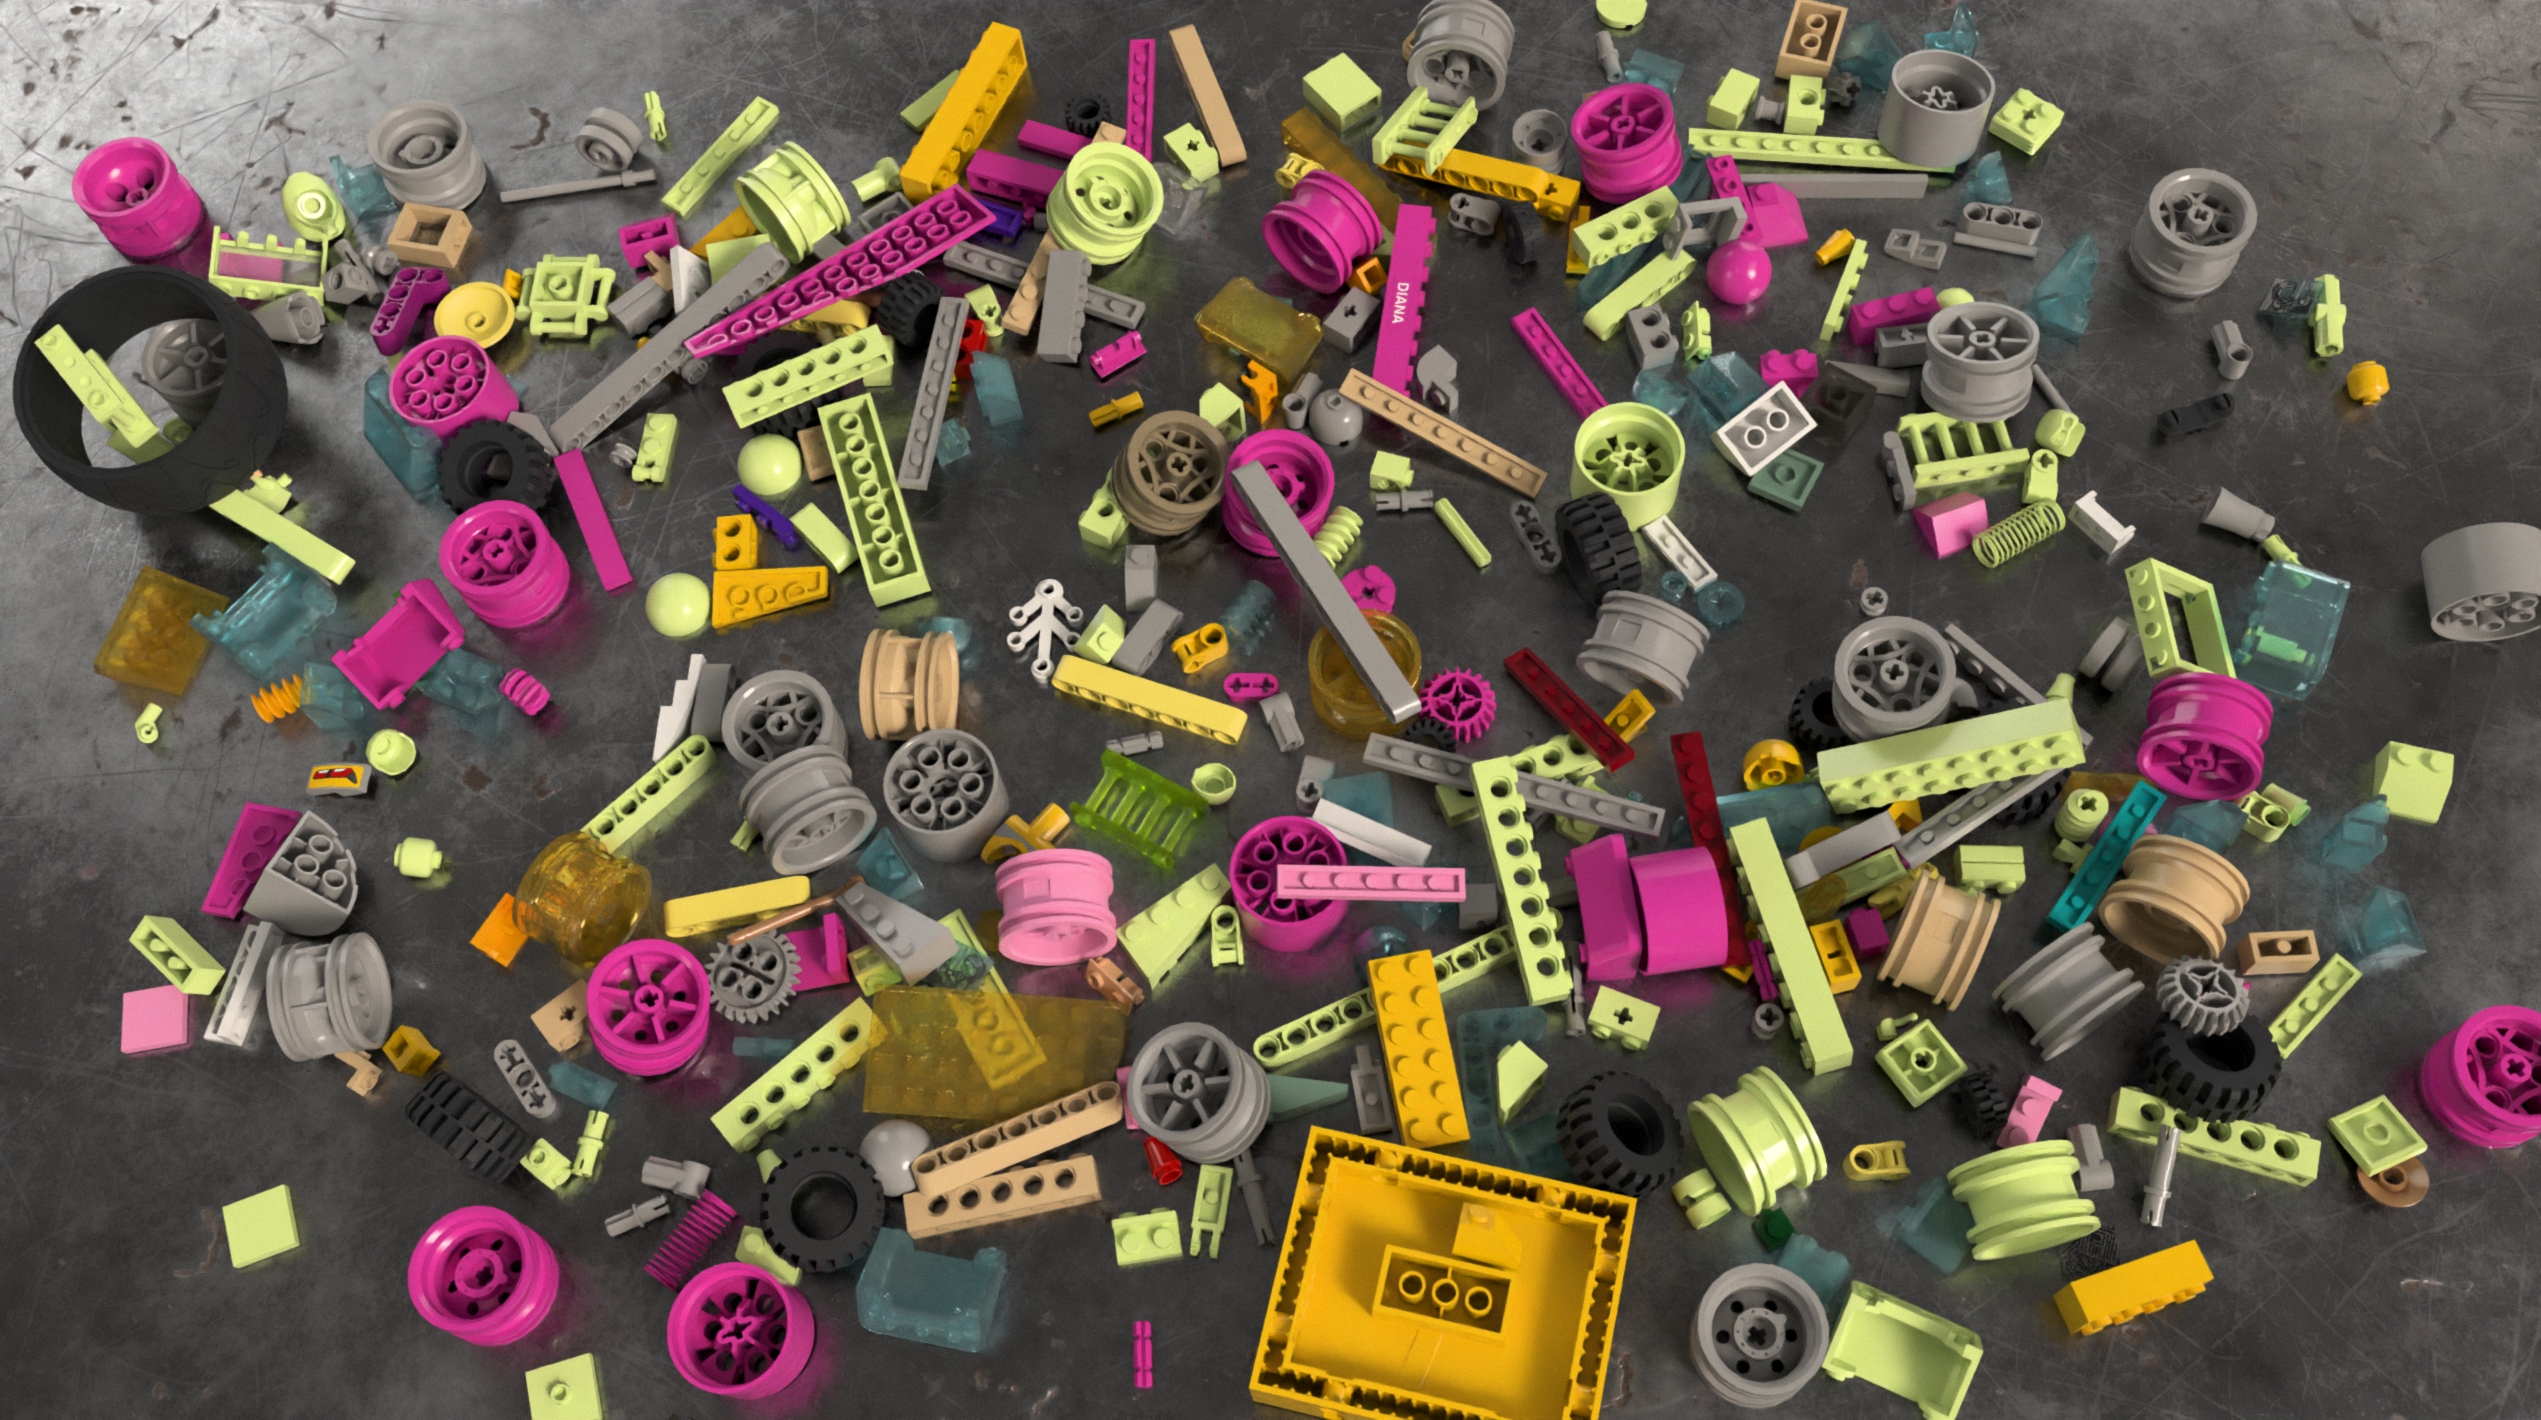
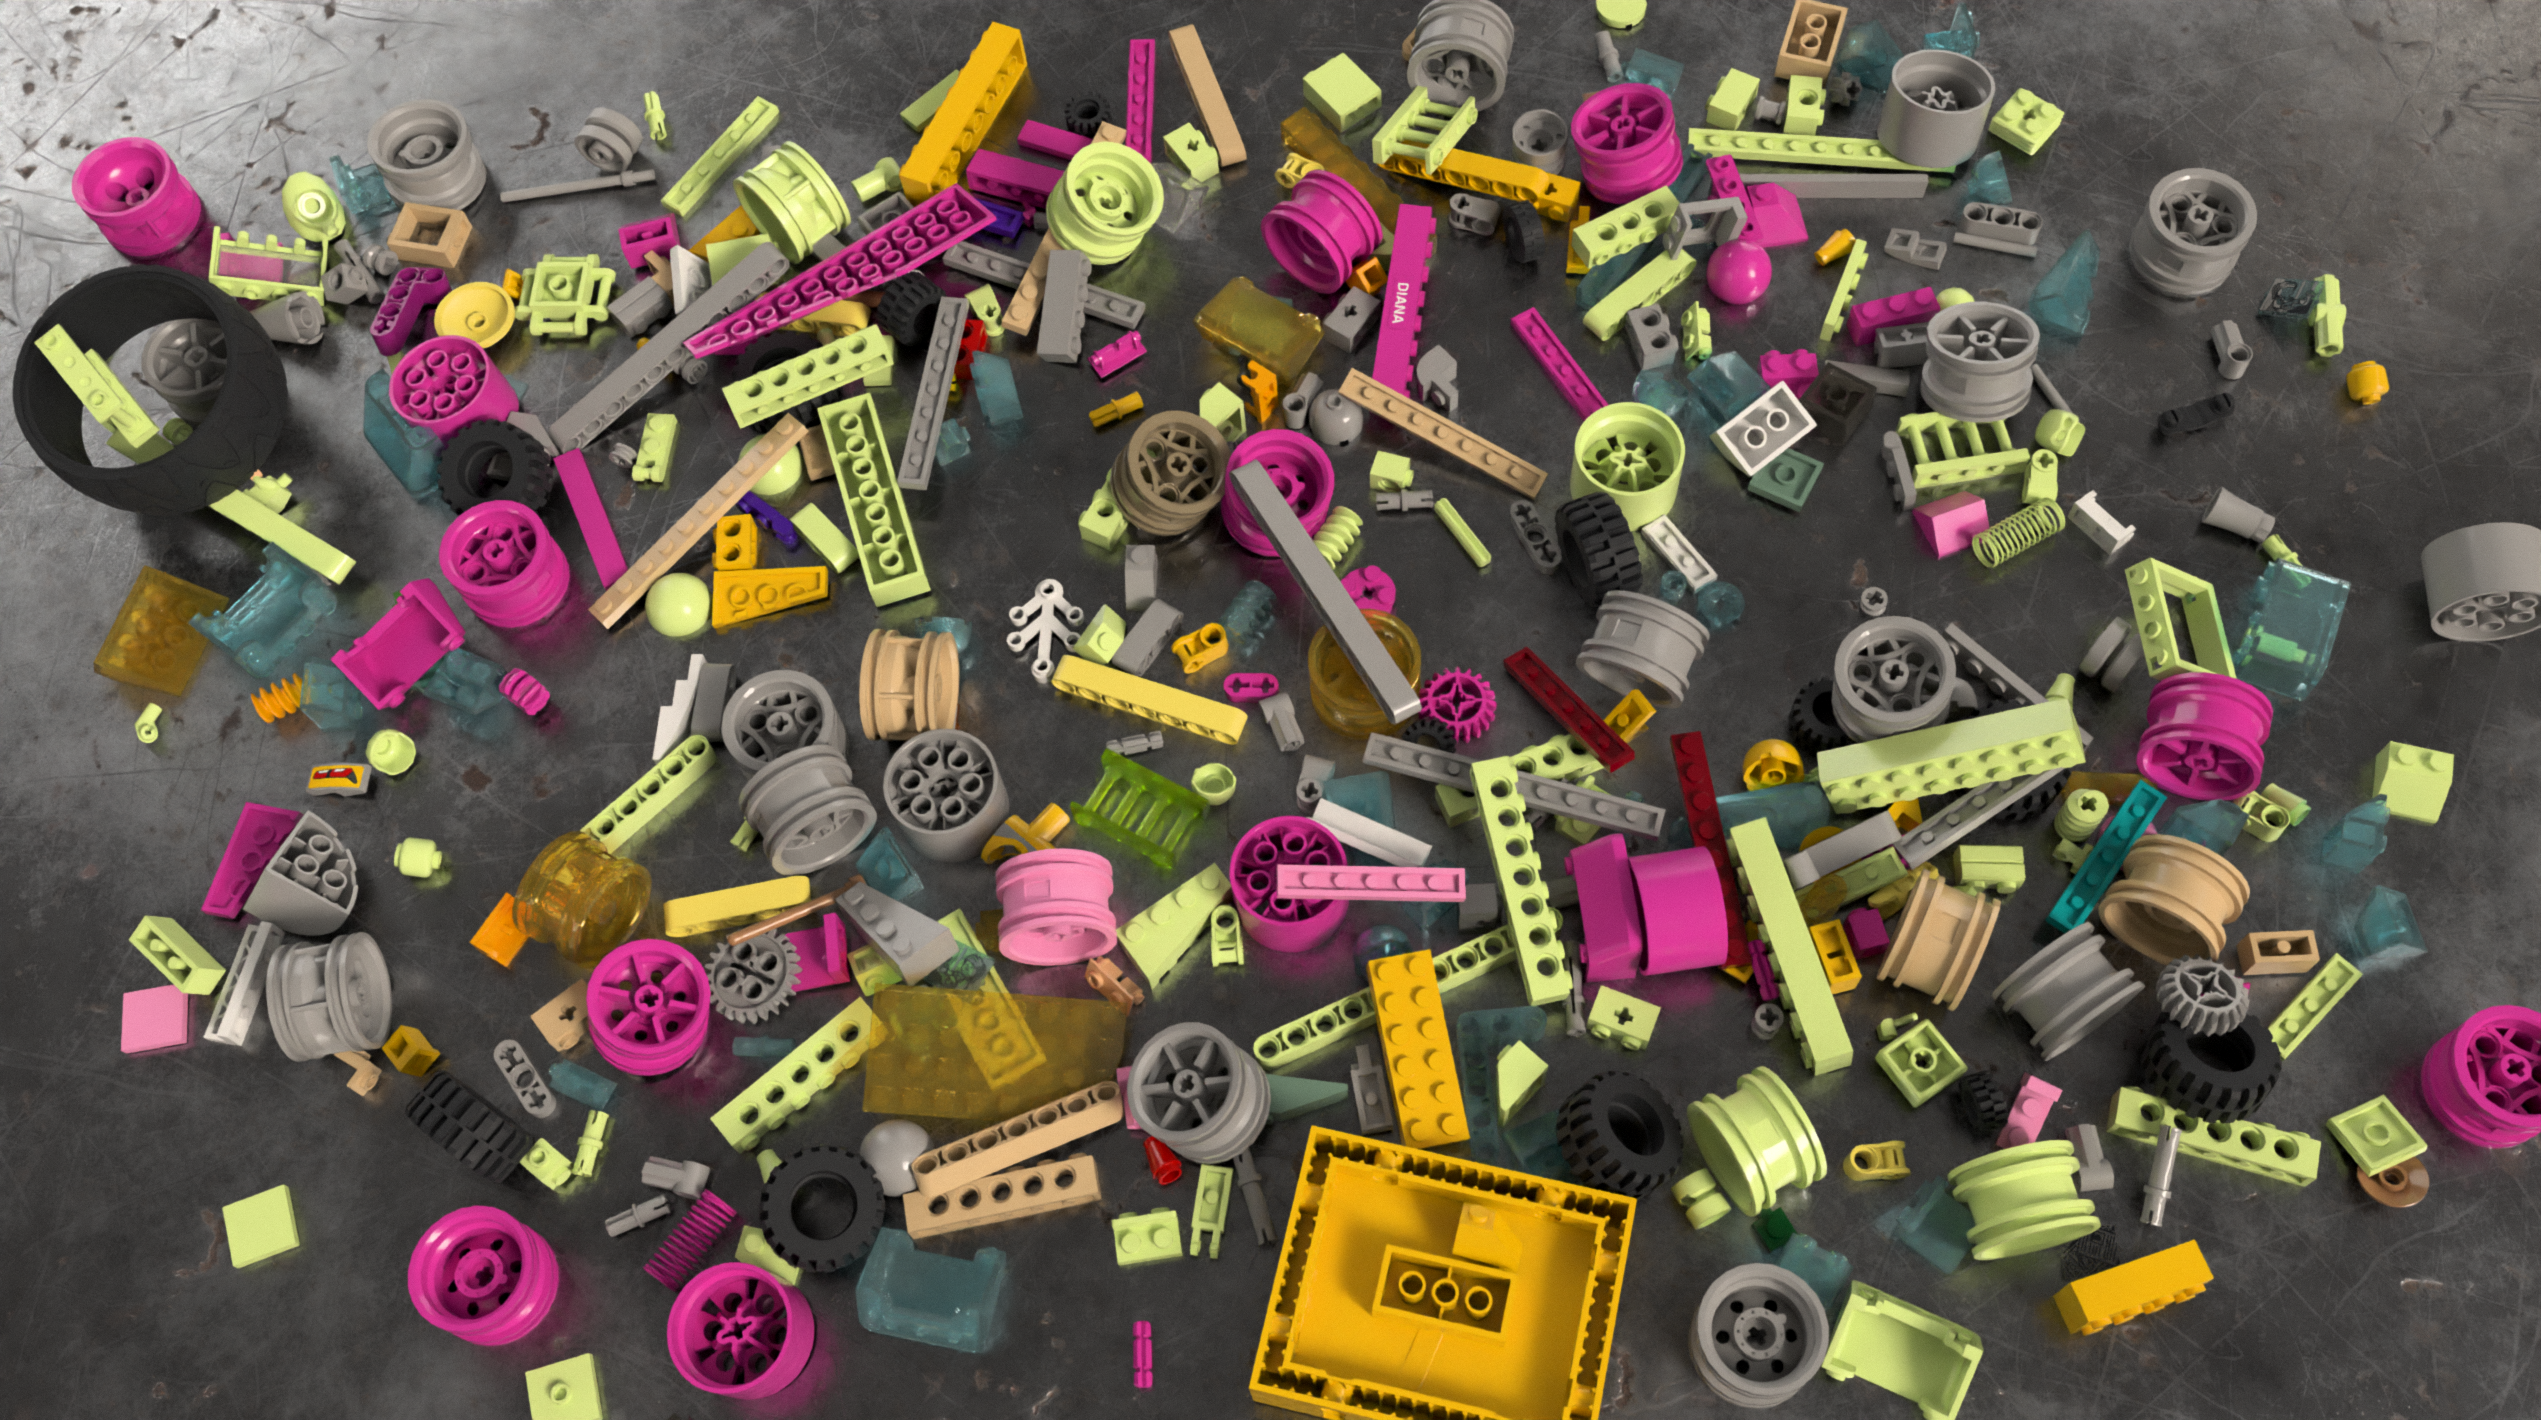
none -> tan plate [588,413,808,629]

